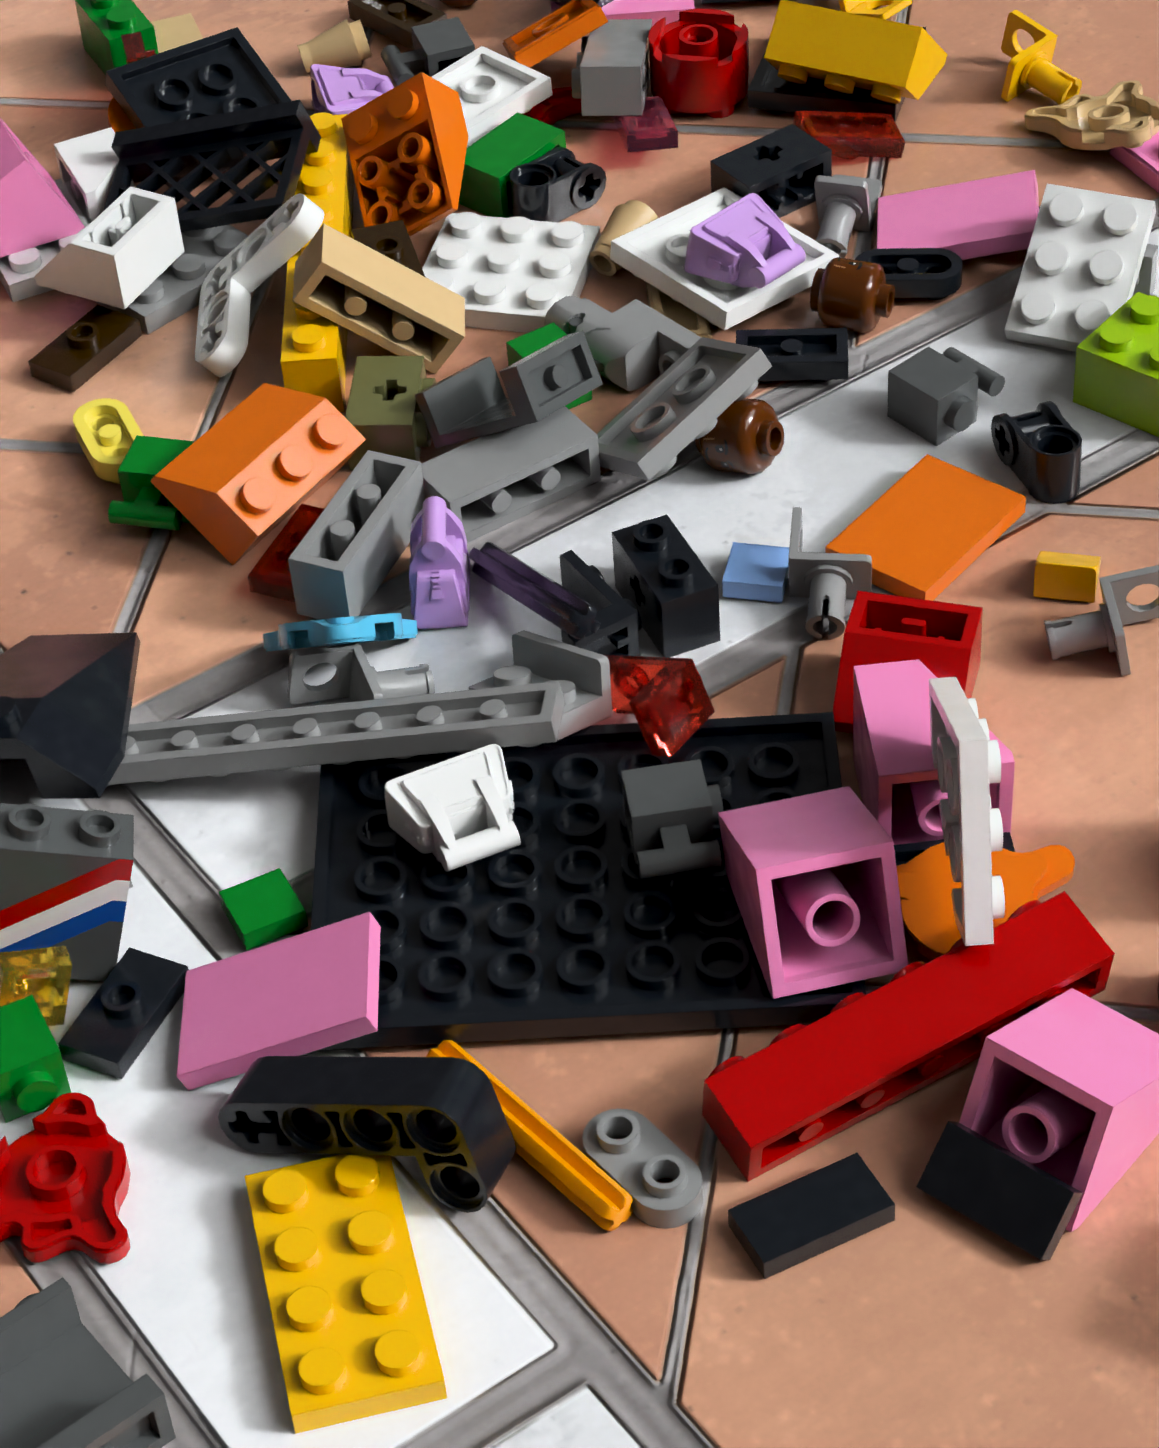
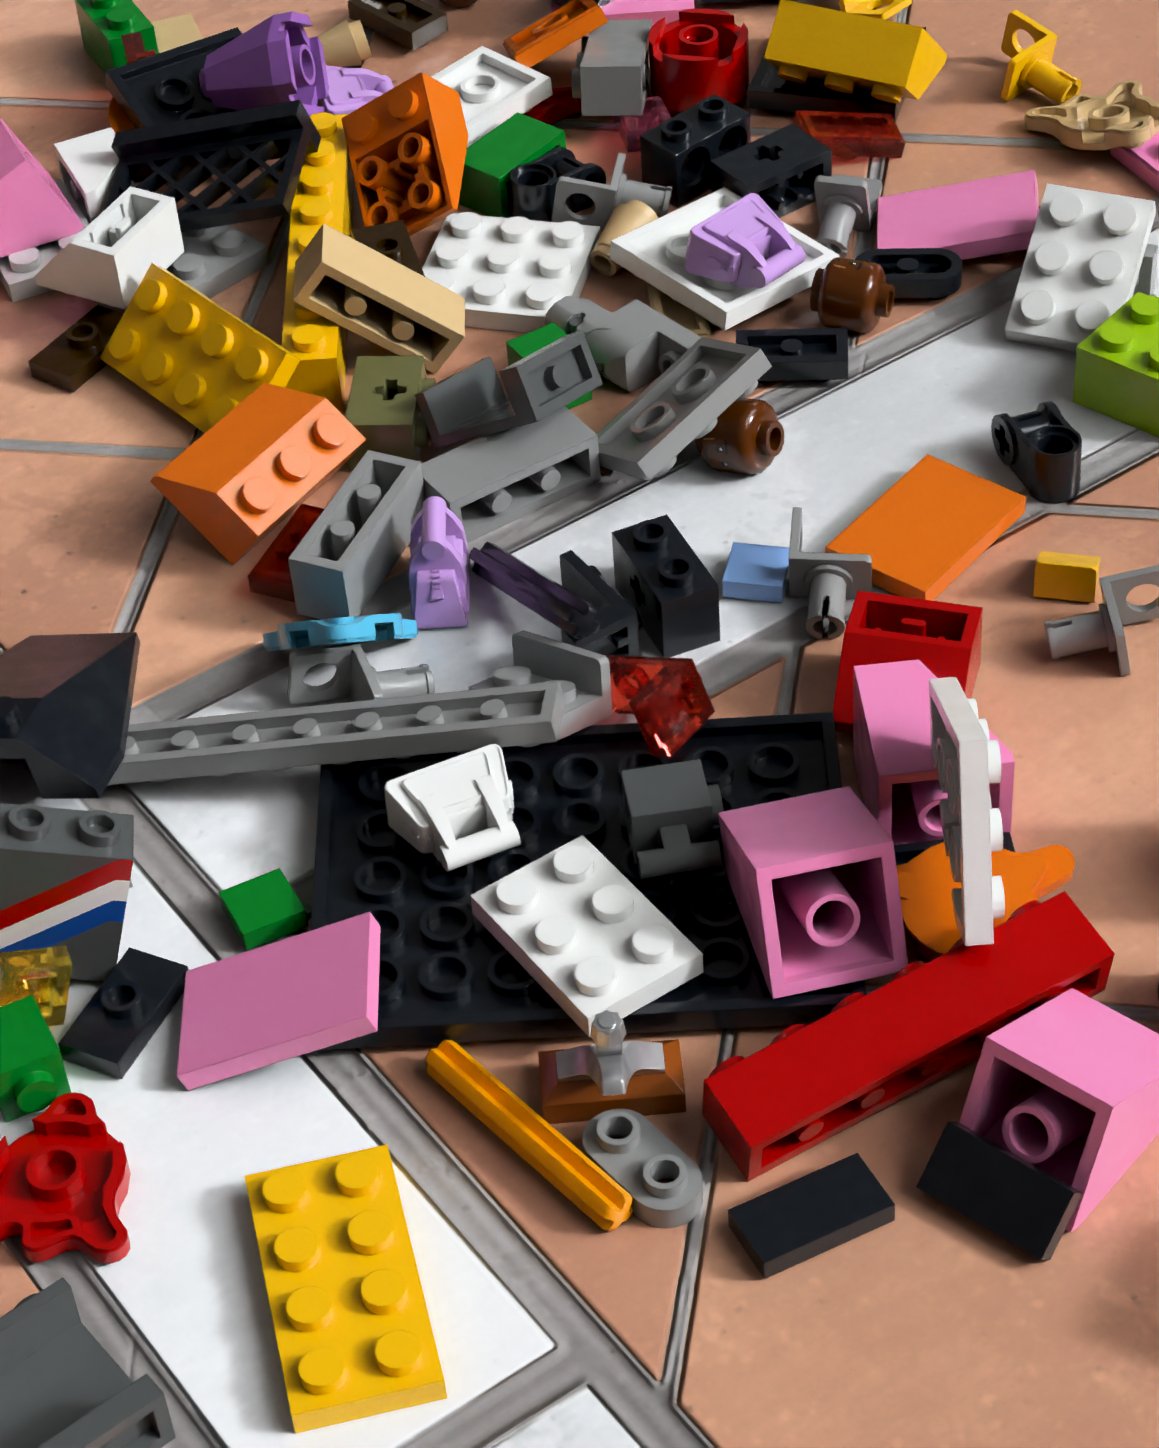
light yellow plate [73,398,144,484] -> none
green brick [108,435,195,531] -> none
white beam [195,193,325,378] -> none
black beam [218,1056,516,1213] -> none
dark grey brick [381,17,475,86] -> none
dark grey brick [887,347,1005,446] -> none
none -> yellow plate [100,263,301,433]
none -> medium lavender cone [199,11,329,116]
none -> white plate [470,835,704,1037]
none -> piece [538,1010,686,1124]
none -> light grey bracket [552,153,672,233]
none -> black brick [640,94,751,208]

